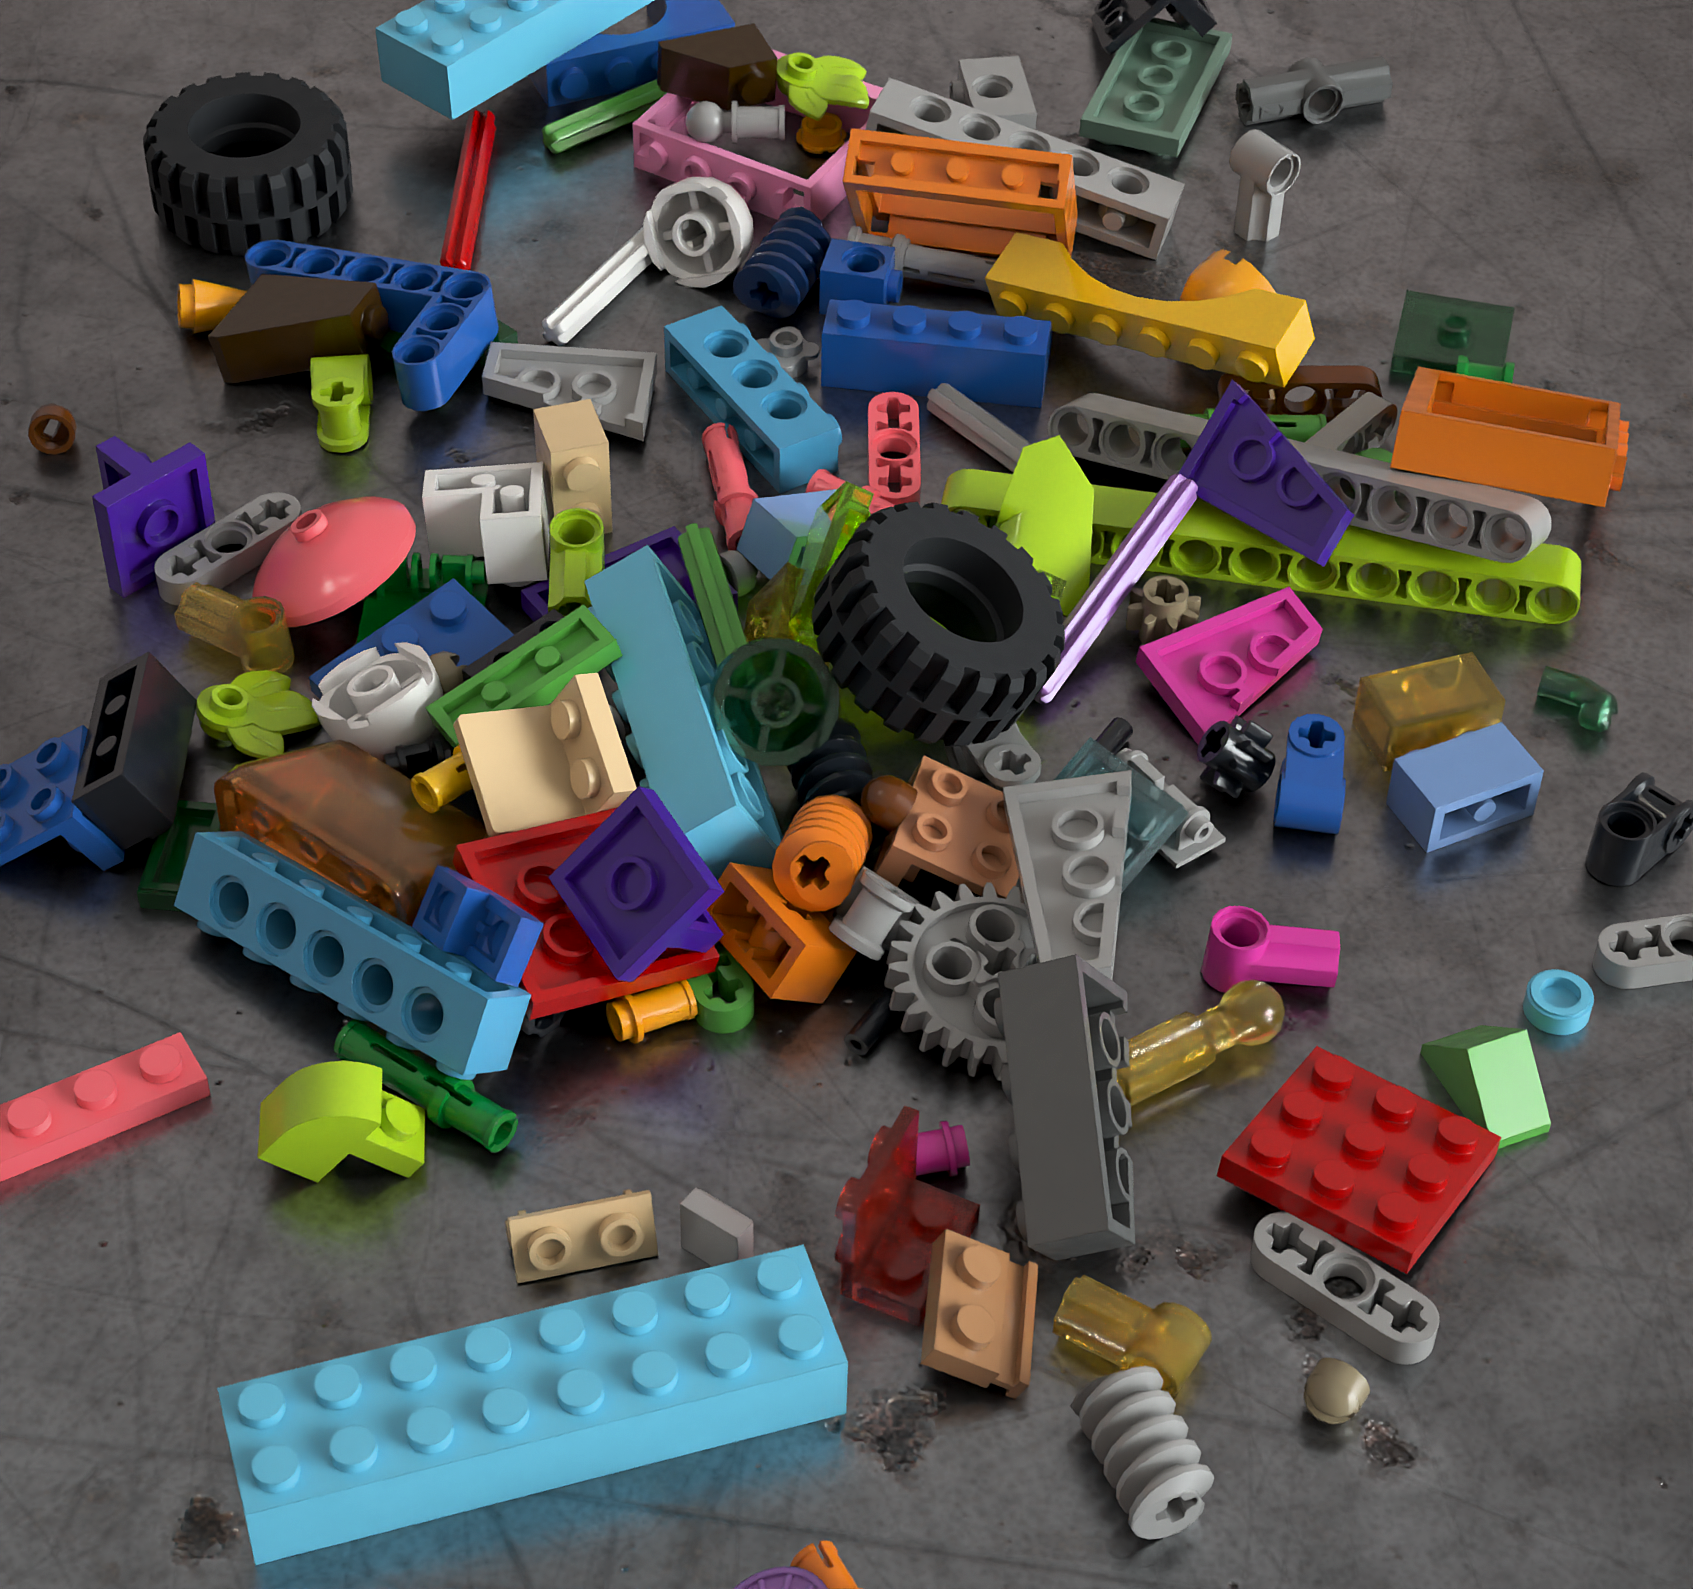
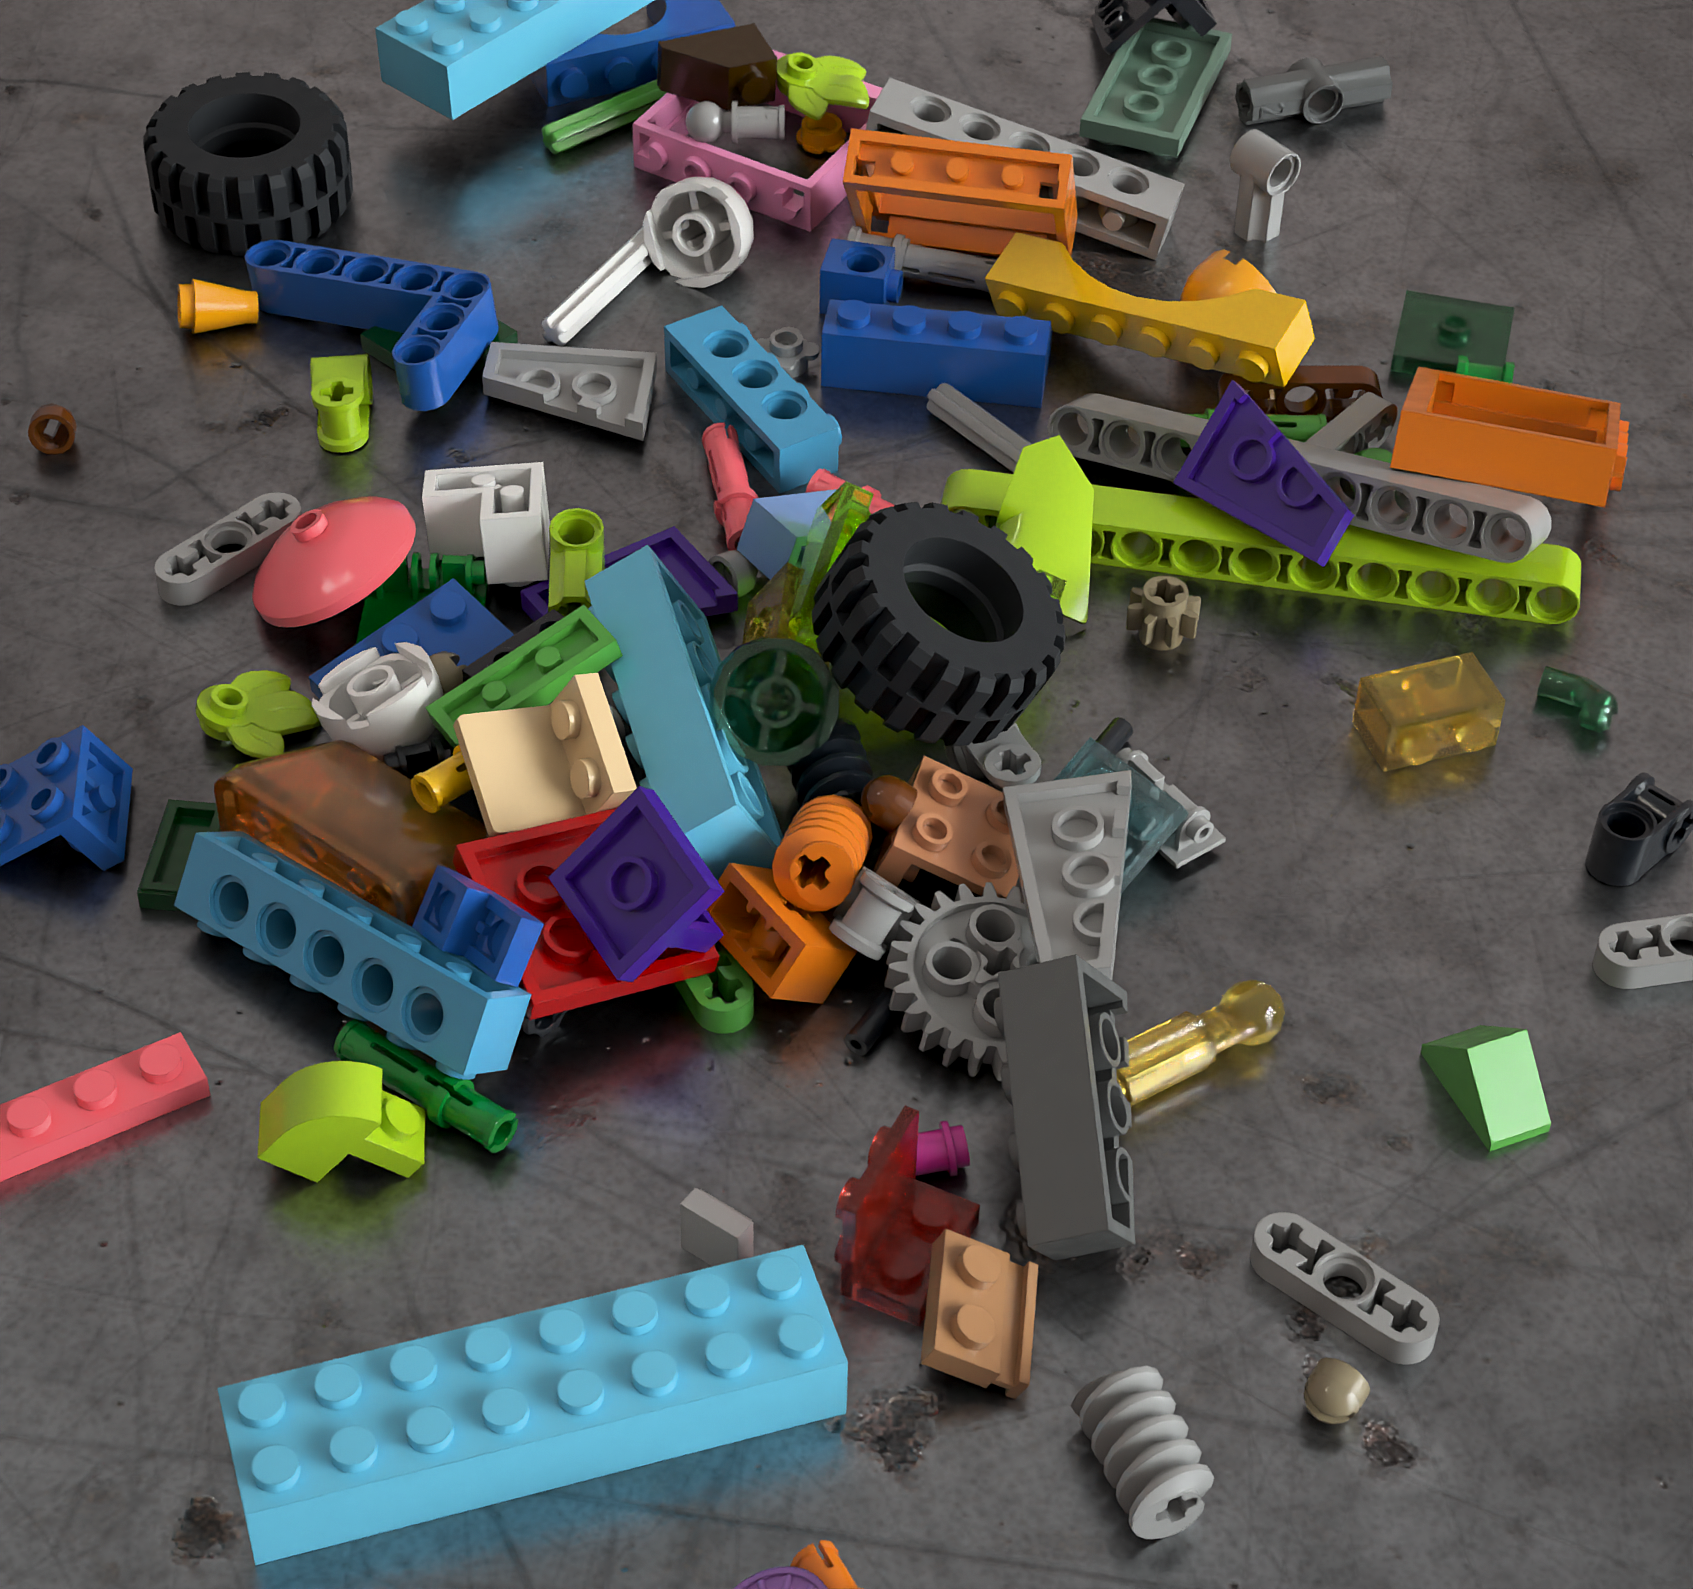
black brick [71,652,197,851] -> none
dark purple bracket [92,436,215,598] -> none
clear yellow piece [174,581,295,673] -> none
dark brown slope [208,274,390,383] -> none
red axle [440,110,496,270] -> none
tan hinge [505,1189,658,1284] -> none
tan brick [533,399,612,534] -> none
light orange pin [606,980,698,1044] -> none
bright green axle [678,523,758,696] -> none
dark blue piece [733,207,831,318] -> none
coral beam [867,392,921,505] -> none
light grey brick [949,56,1037,130] -> none
axle [1034,474,1198,704] -> none
clear yellow piece [1053,1275,1212,1400] -> none
dark pink wing [1136,587,1323,745] -> none
black gear [1197,715,1276,798] -> none
dark pink piece [1201,906,1340,994] -> none
red plate [1217,1046,1502,1274] -> none
blue piece [1273,714,1346,835] -> none
medium blue brick [1386,722,1544,853] -> none
medium azure tile [1523,969,1594,1035] -> none

